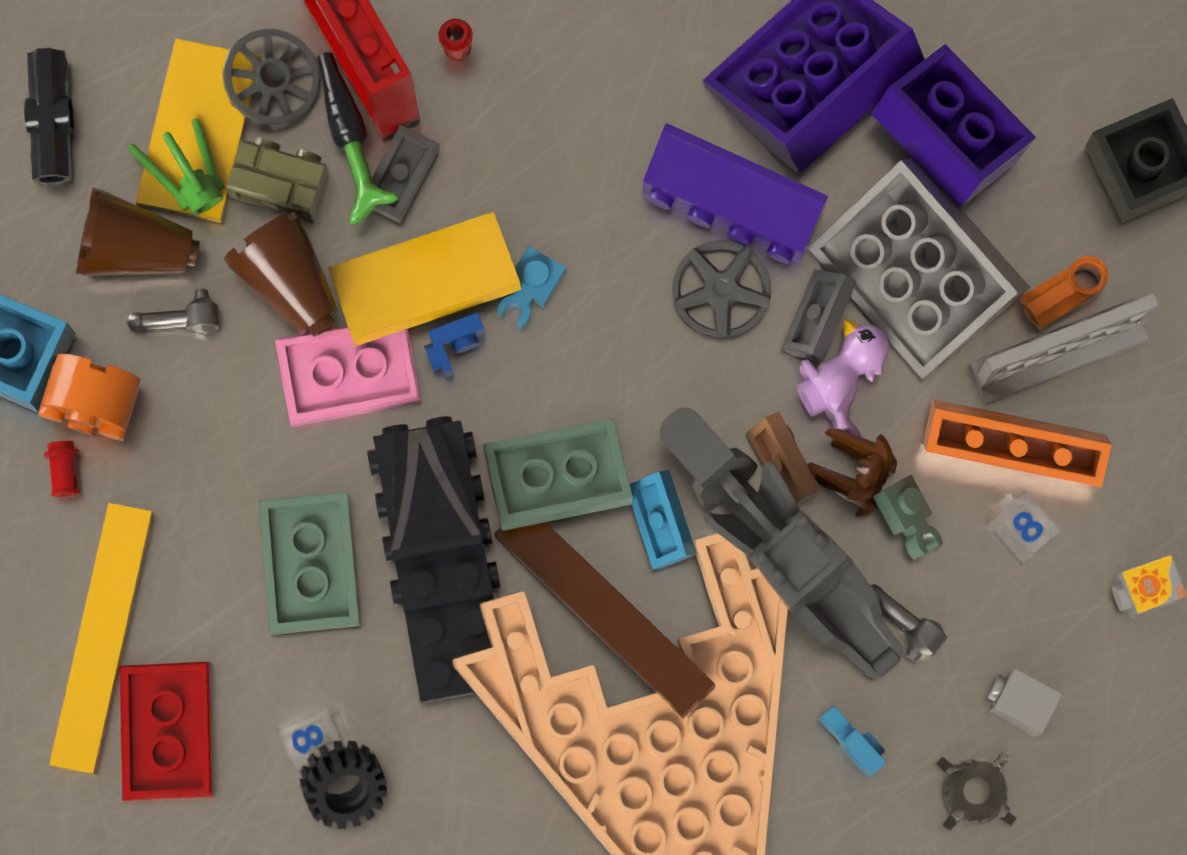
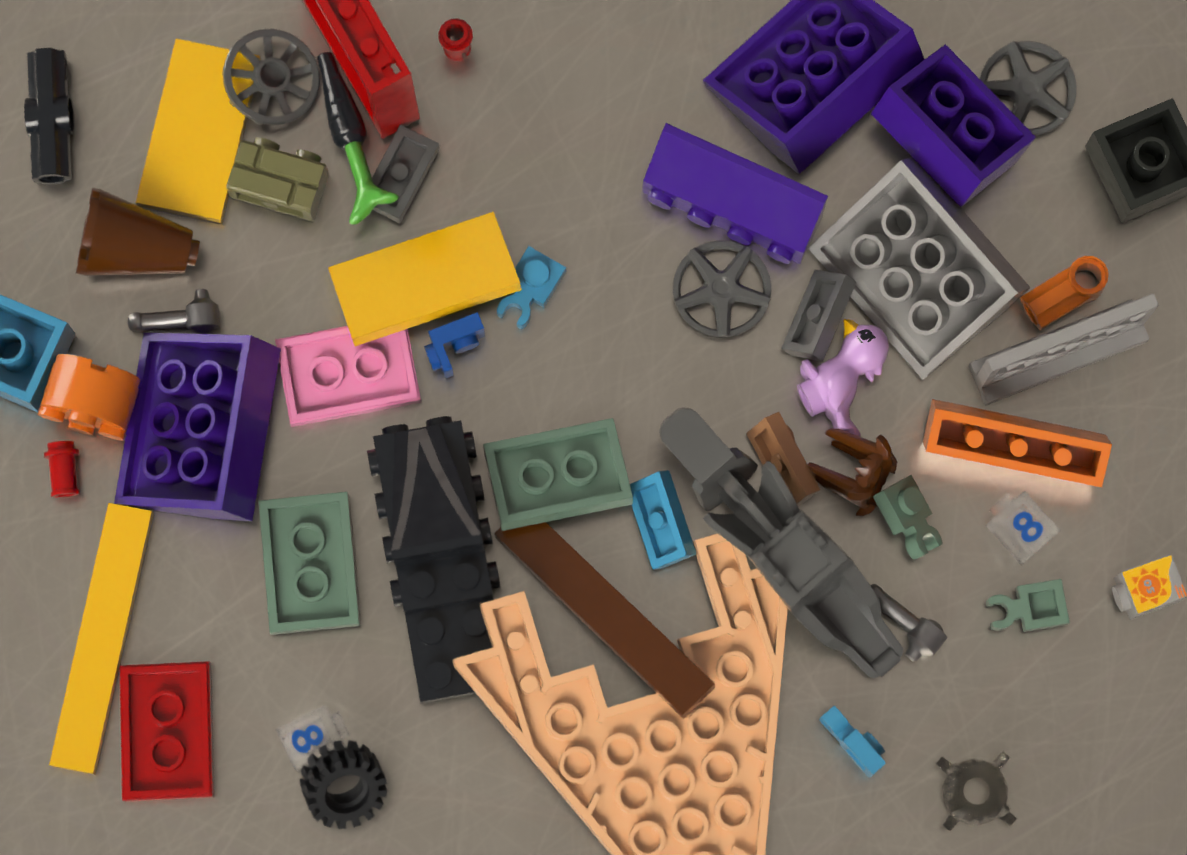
bright green plant [128,118,225,215] -> none
reddish brown cone [224,210,338,337] -> none
light grey brick [987,668,1063,738] -> none
none -> dark purple slope [114,333,281,521]
none -> dark grey wheel [980,41,1077,135]
none -> sand green plate [986,579,1070,632]

